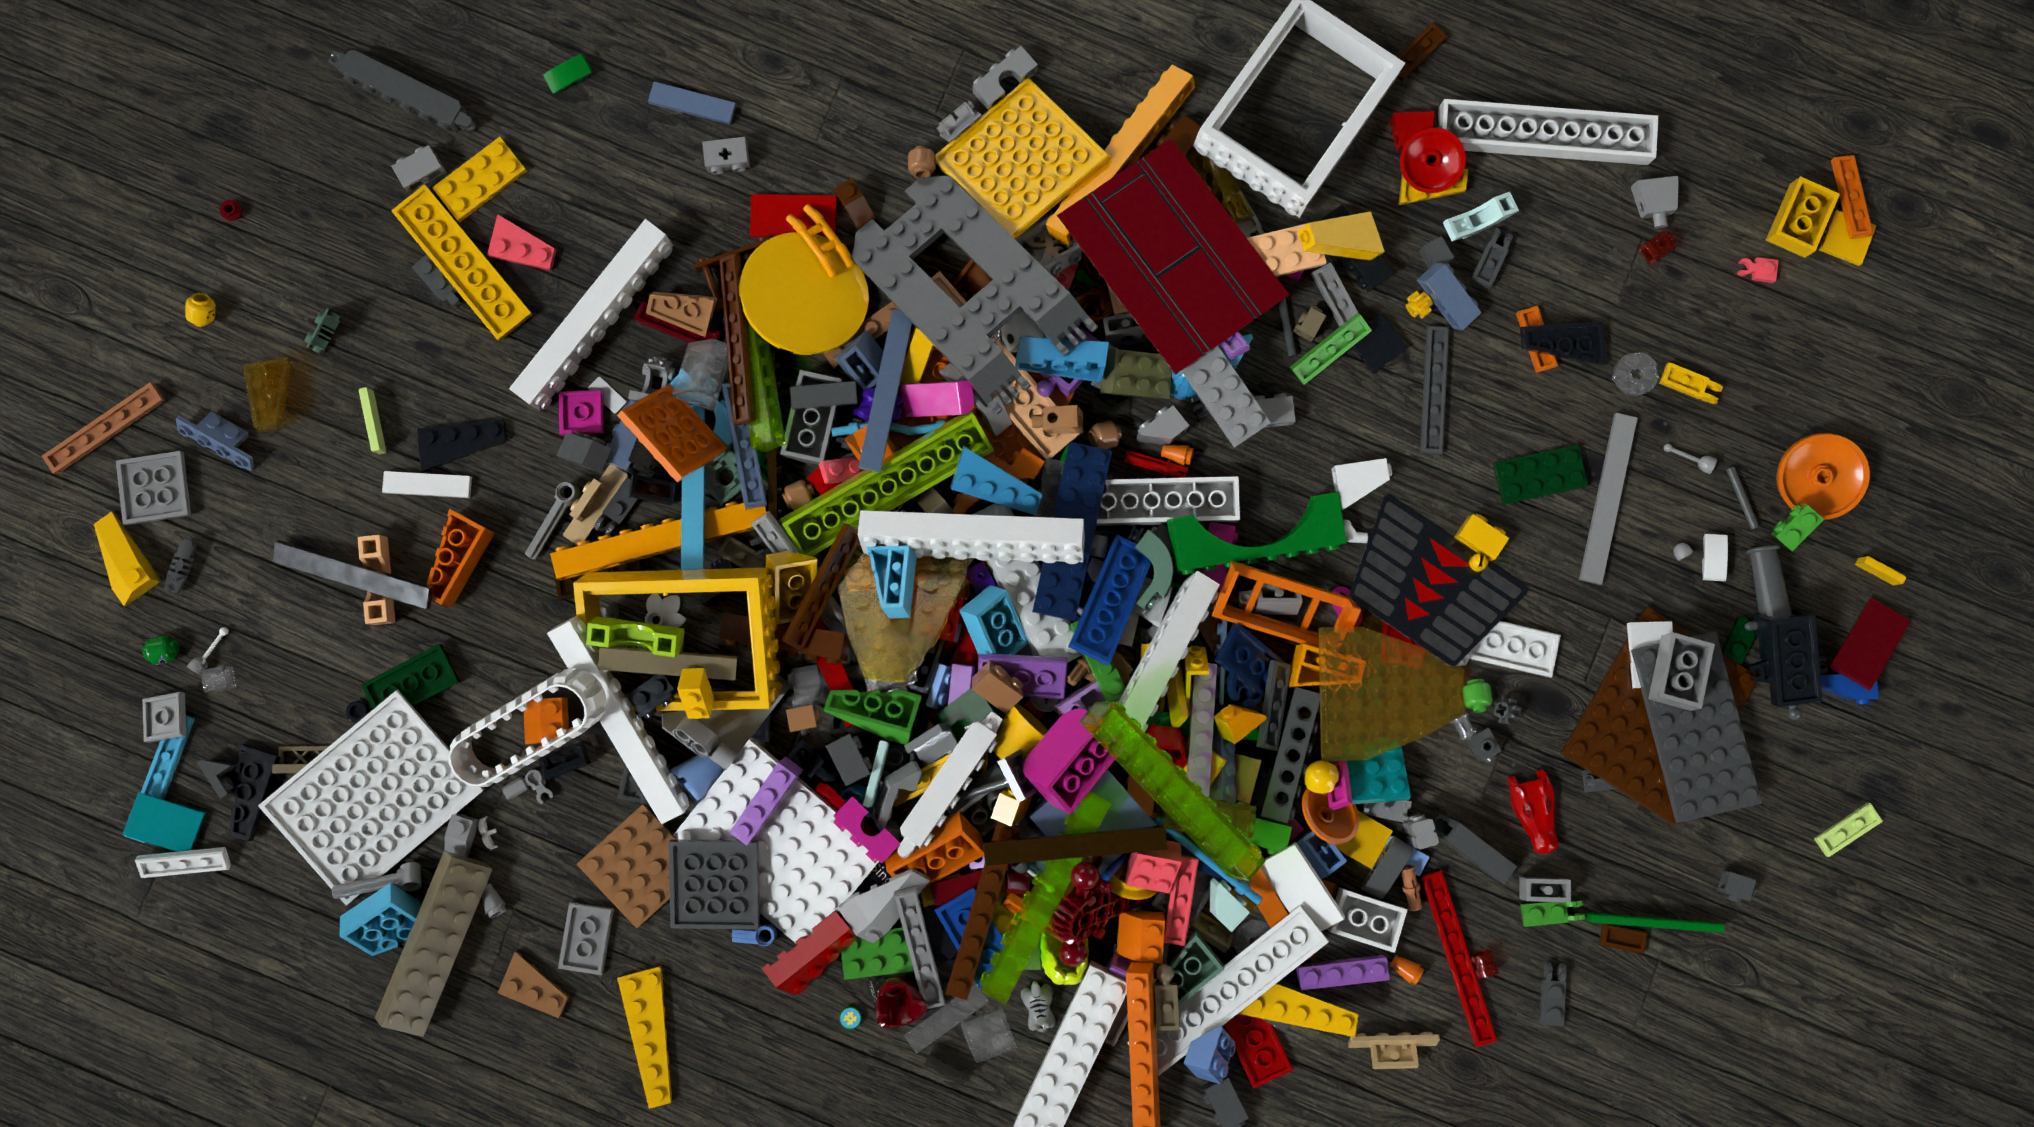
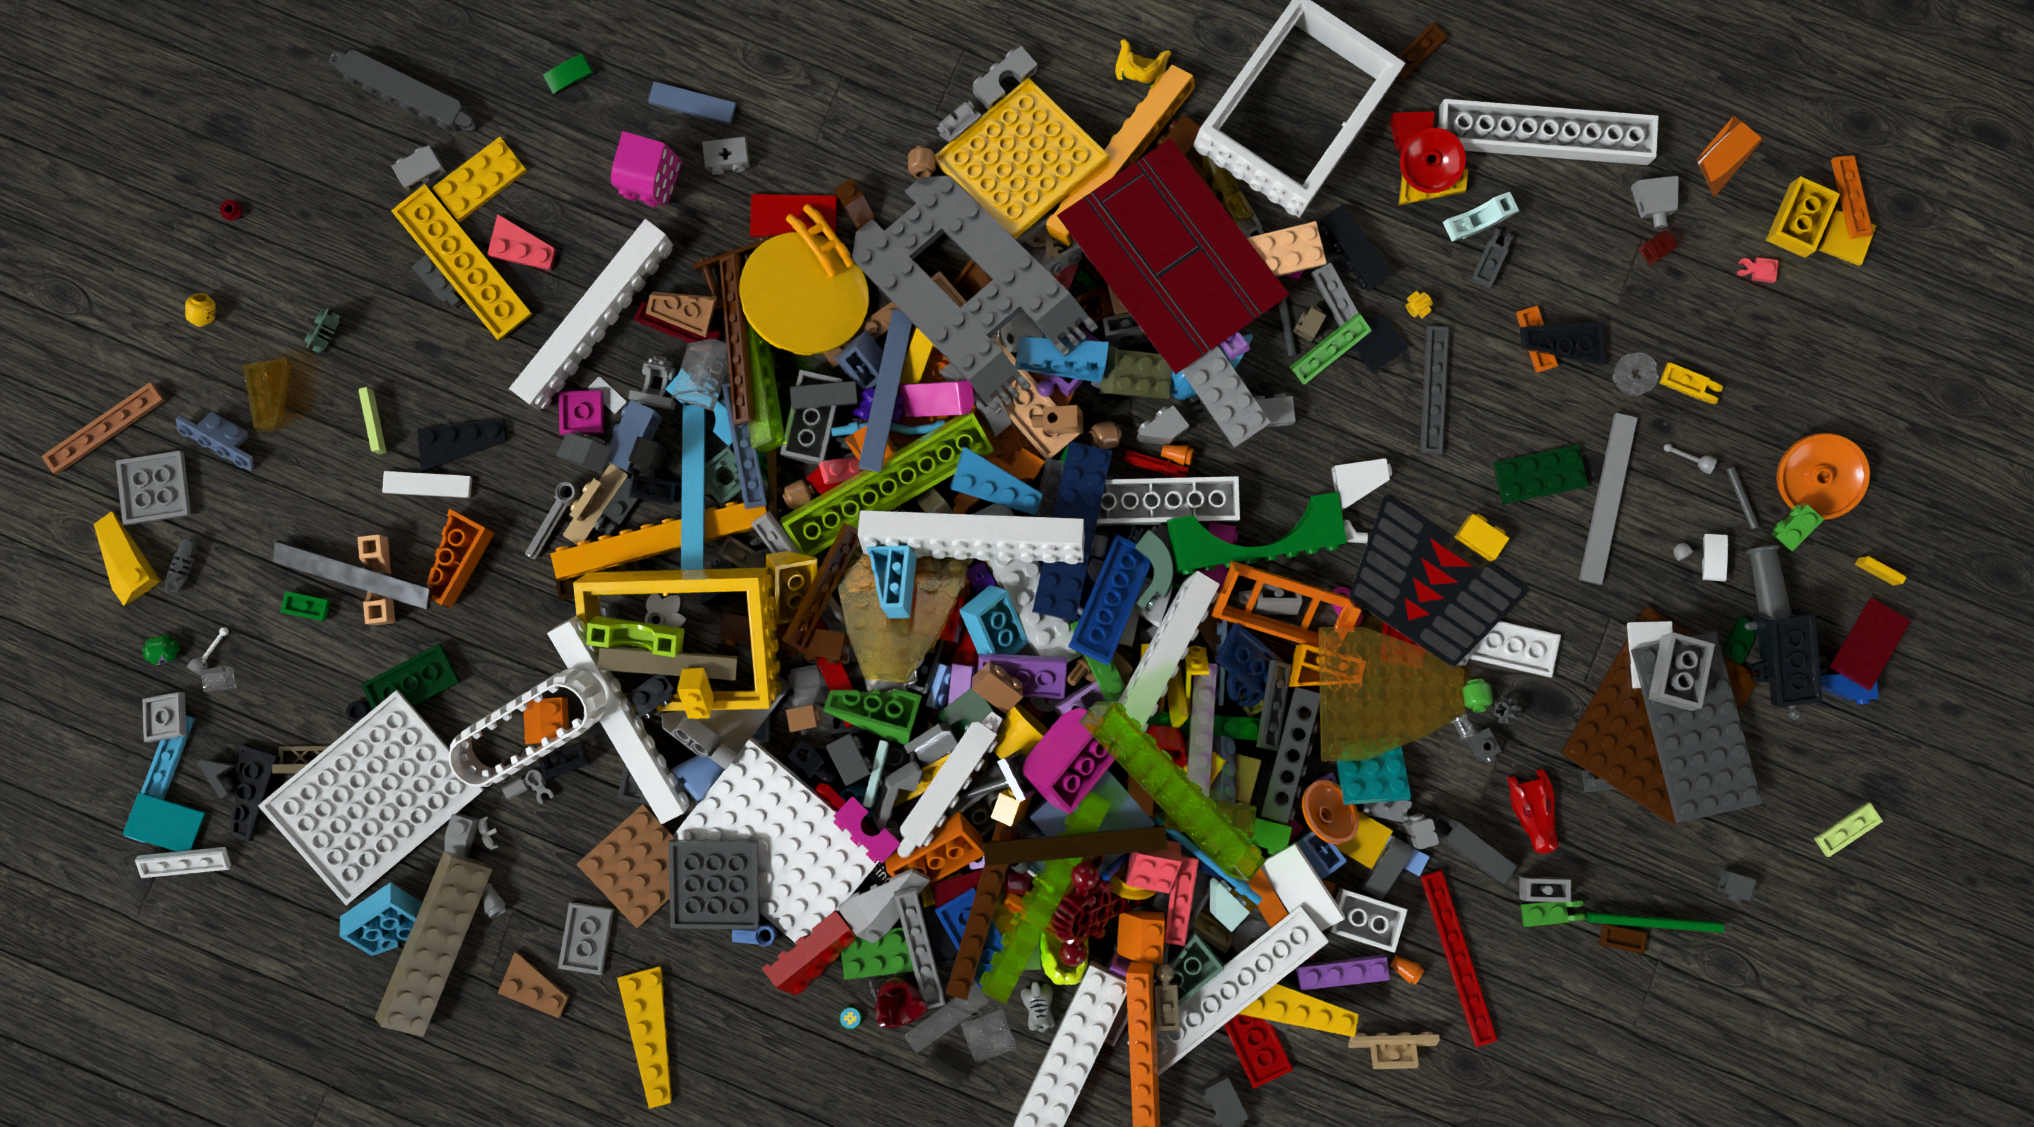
light grey axle [332,862,422,899] -> none
orange plate [617,384,728,482] -> none
medium lavender brick [729,757,803,846] -> none
medium blue slope [1184,1026,1235,1084] -> none
light orange slope [1214,704,1267,744] -> none
yellow slope [1297,211,1385,260] -> none
yellow hair [1305,760,1339,794] -> none
dark pink plate [1327,760,1353,810] -> none
nougat pin [1401,864,1422,911] -> none
sand blue brick [1417,263,1481,330] -> none
dark grey brick [1419,236,1454,268] -> none
yellow hinge [1469,553,1489,572] -> none
clear red wheel [1471,950,1499,978] -> none
dark grey hinge [1540,962,1566,1027] -> none
none -> green plate [280,591,330,622]
none -> dark pink brick [611,131,682,207]
none -> yellow hair [1115,39,1171,88]
none -> orange sticker [1697,116,1763,197]

